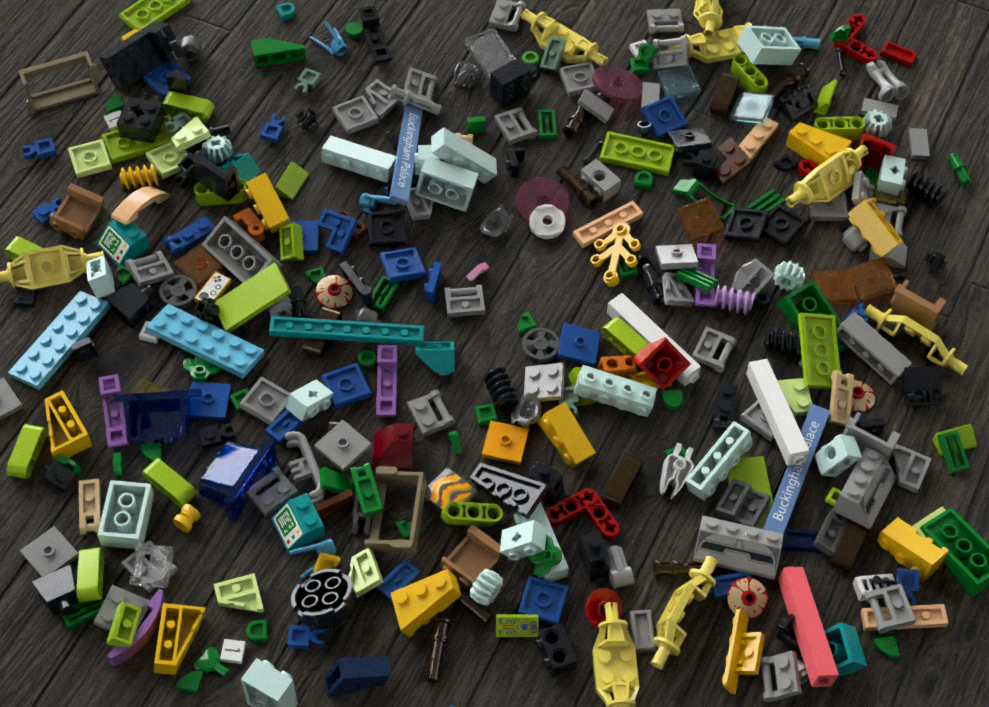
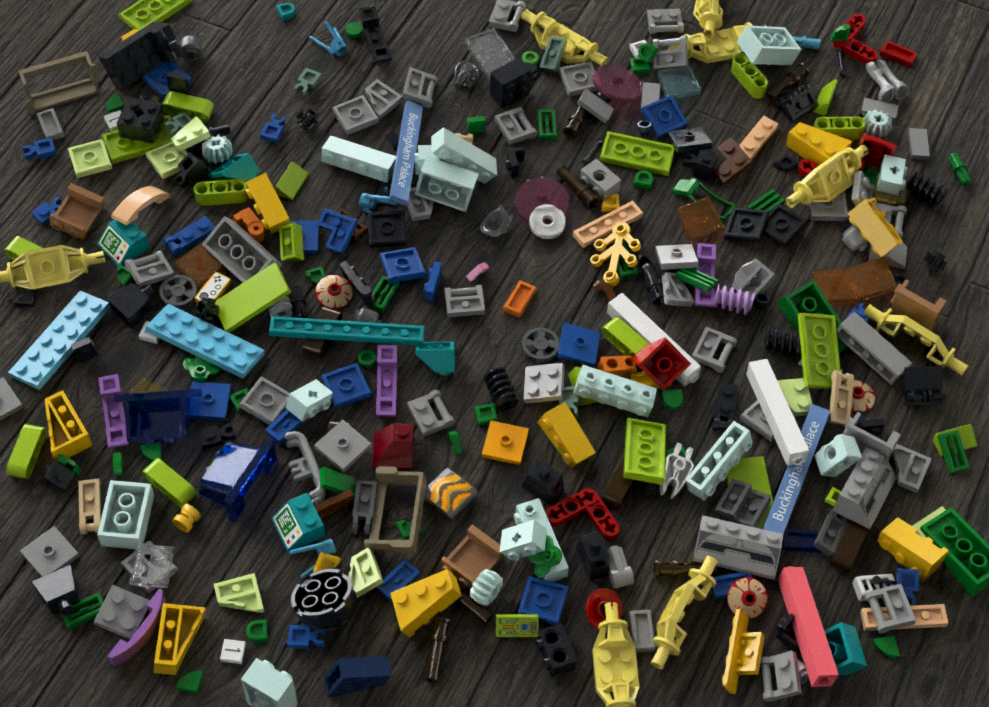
lime beam [77,547,104,602] -> none
light aqua brick [86,255,115,299] -> none
lime slope [106,601,142,648] -> none
yellow piece [120,164,159,191] -> none
black panel [191,147,241,202] -> none
green rock [194,647,229,677] -> none
light grey plate [244,466,298,517] -> none
green slope [251,38,306,67] -> none
green plate [349,462,383,517] -> none
light grey pin [388,84,441,115] -> none
lime beam [441,501,503,527] -> none
wing [470,463,549,519] -> none
dark grey hat [510,392,541,428] -> none
green tile [517,311,537,335] -> none
dark brown beam [709,73,741,117] -> none
clear light blue plate [730,92,774,123] -> none
light aqua gear [773,260,805,292] -> none
none -> light grey tile [36,108,65,140]
none -> orange tile [503,280,536,318]
none -> reddish brown arm [592,280,617,302]
none -> yellow tile [601,194,620,212]
none -> lime tile [623,418,666,485]

